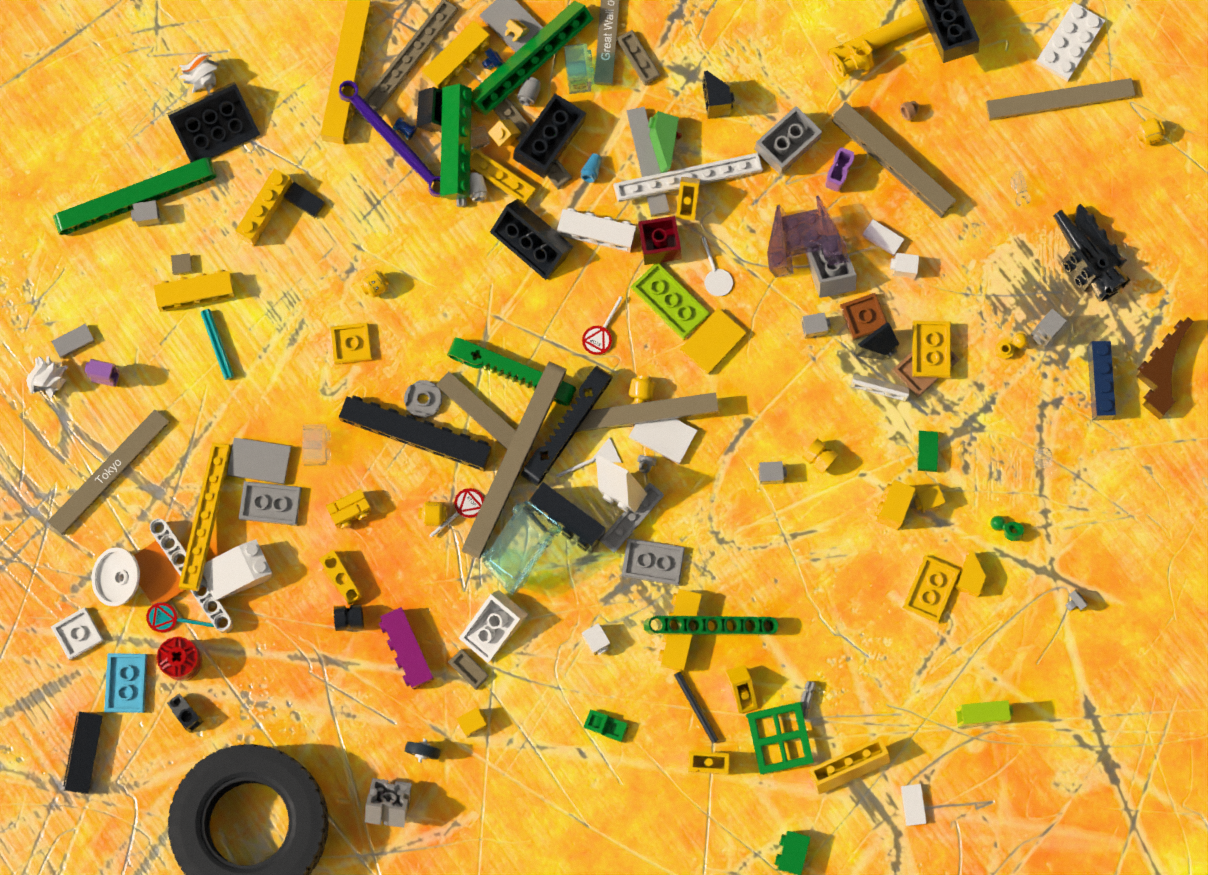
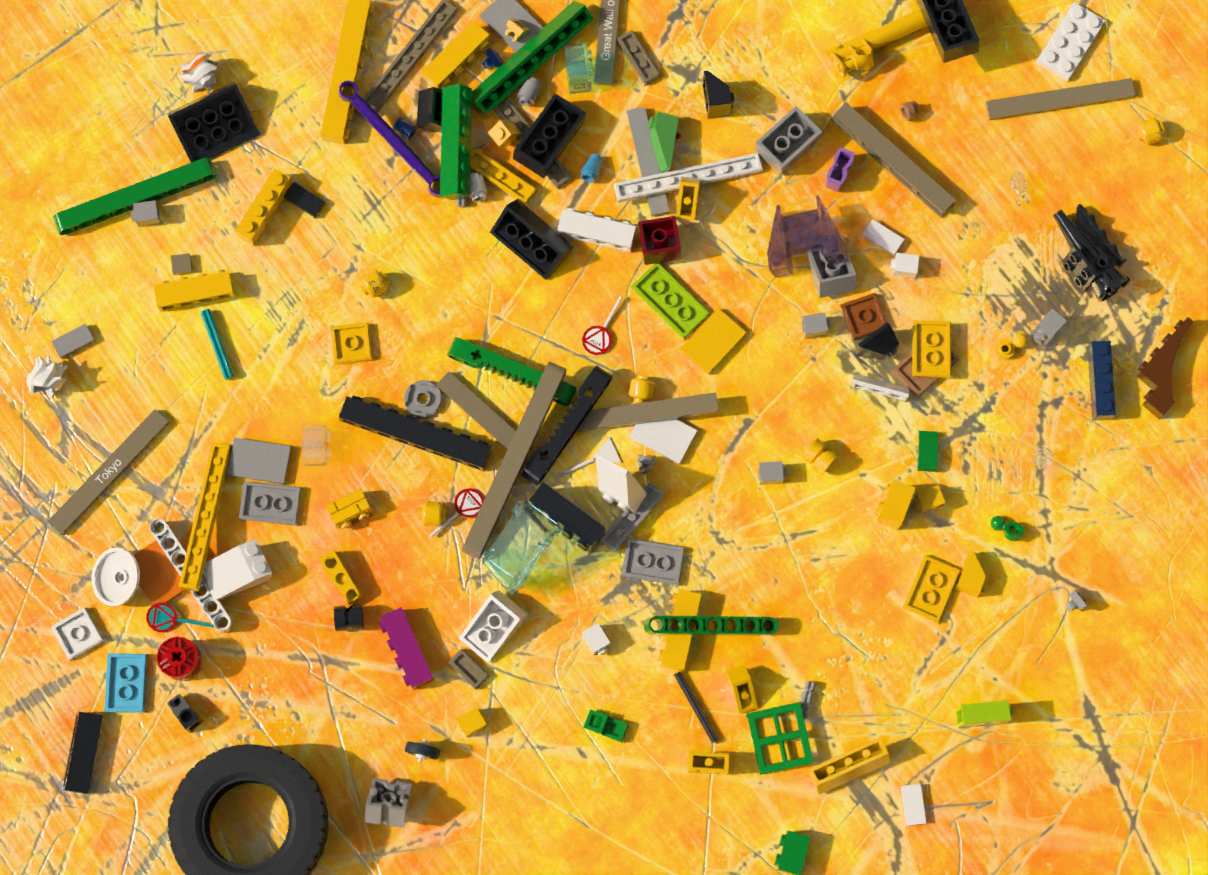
medium lavender brick [85,359,120,387] -> none
white piece [702,237,733,297] -> none

